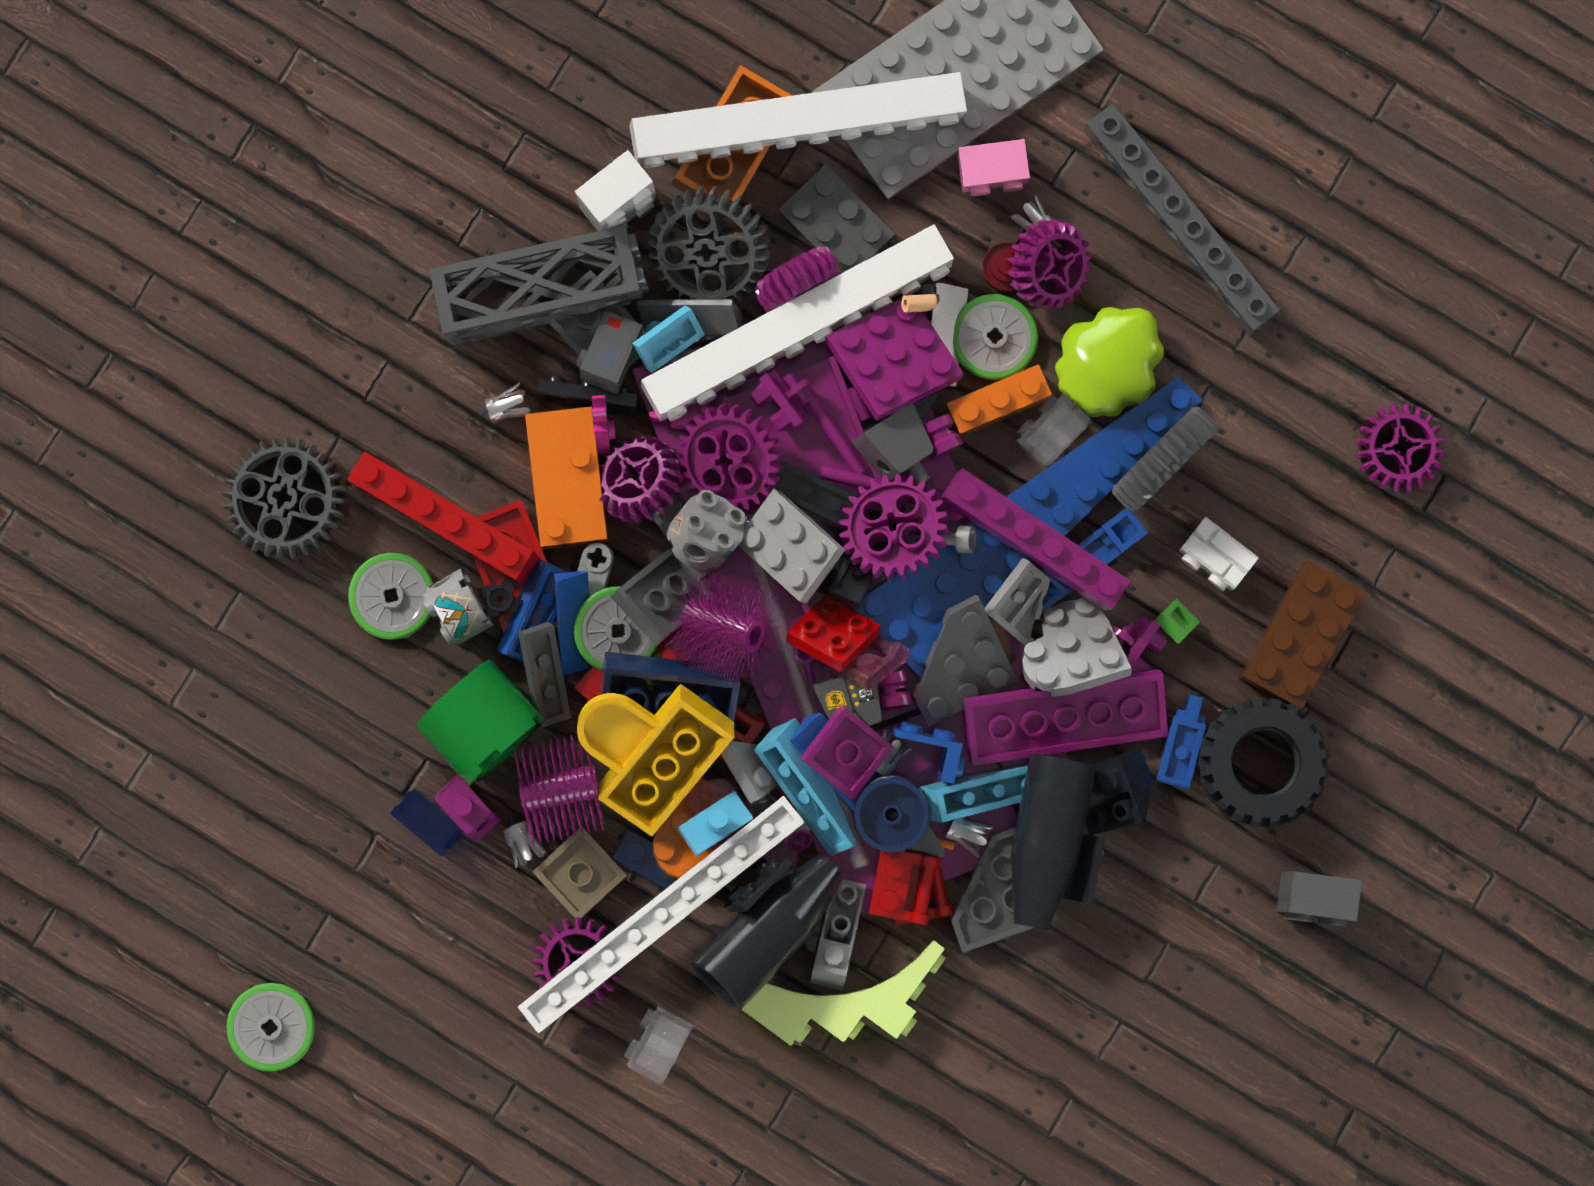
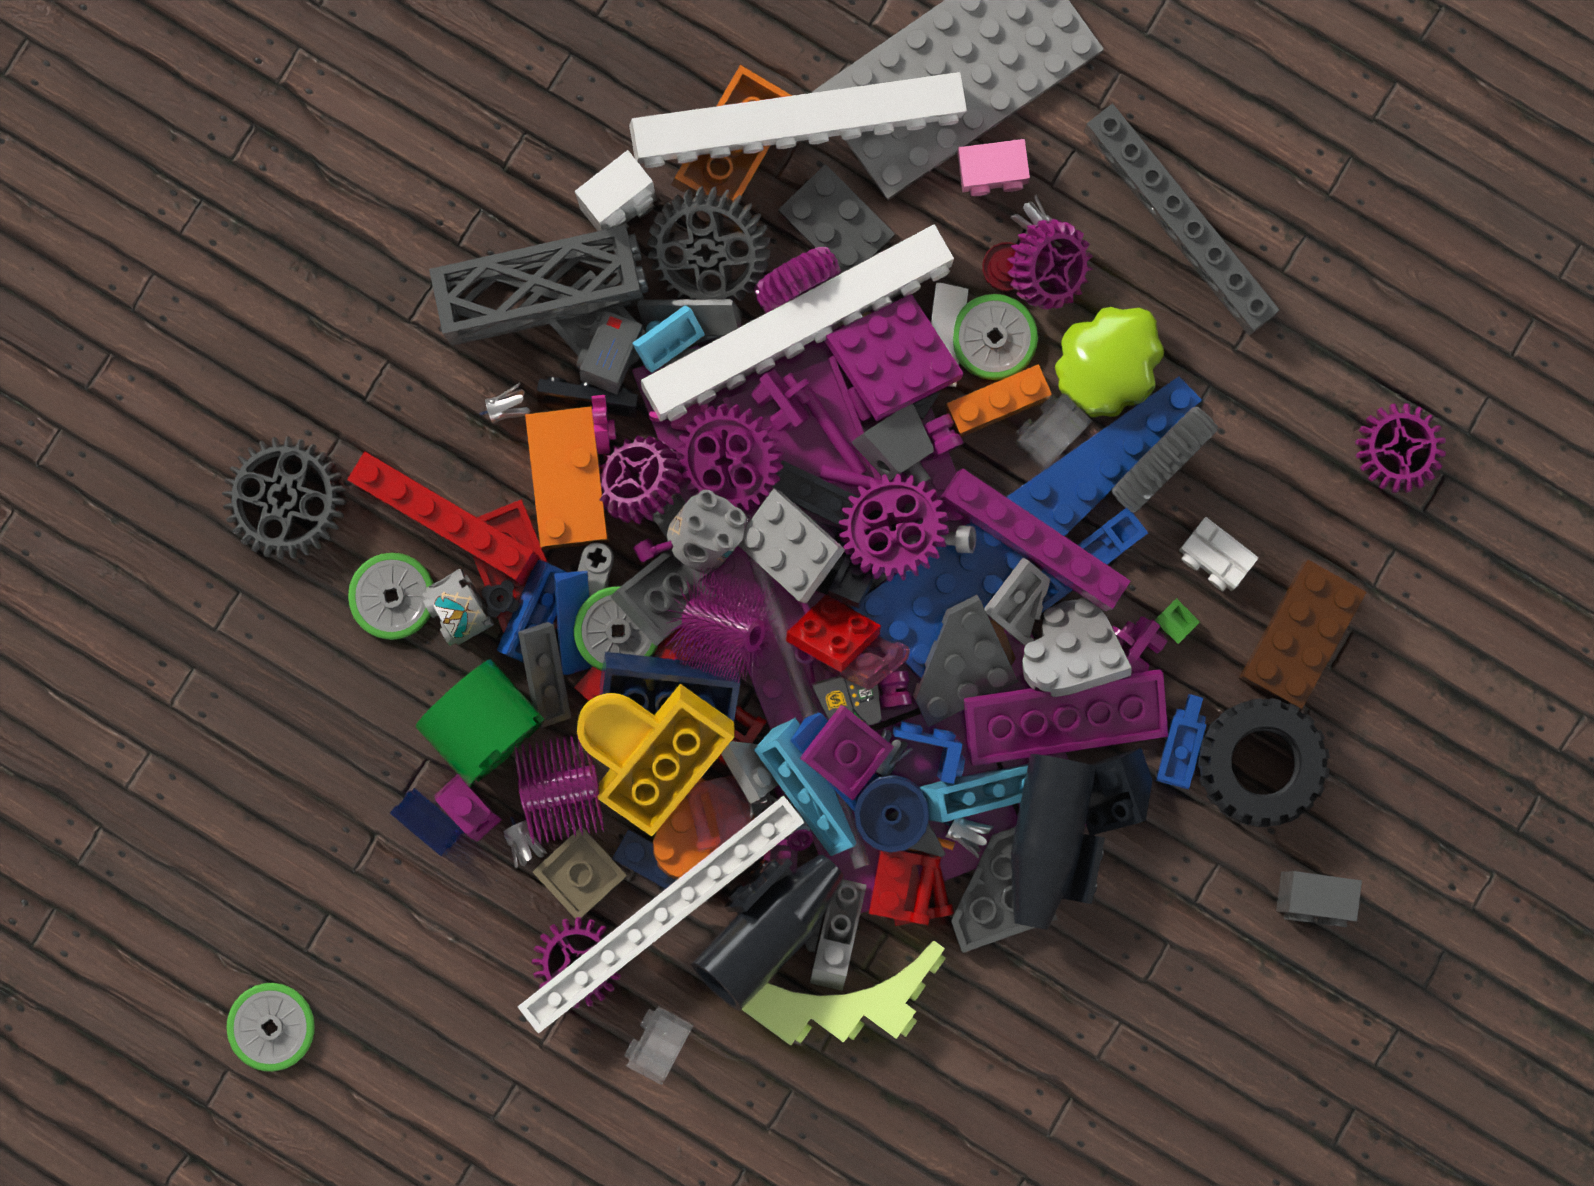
medium azure tile [678,791,753,857] -> none
light nougat arm [901,284,940,312] -> none
none -> magenta hand [633,538,674,562]

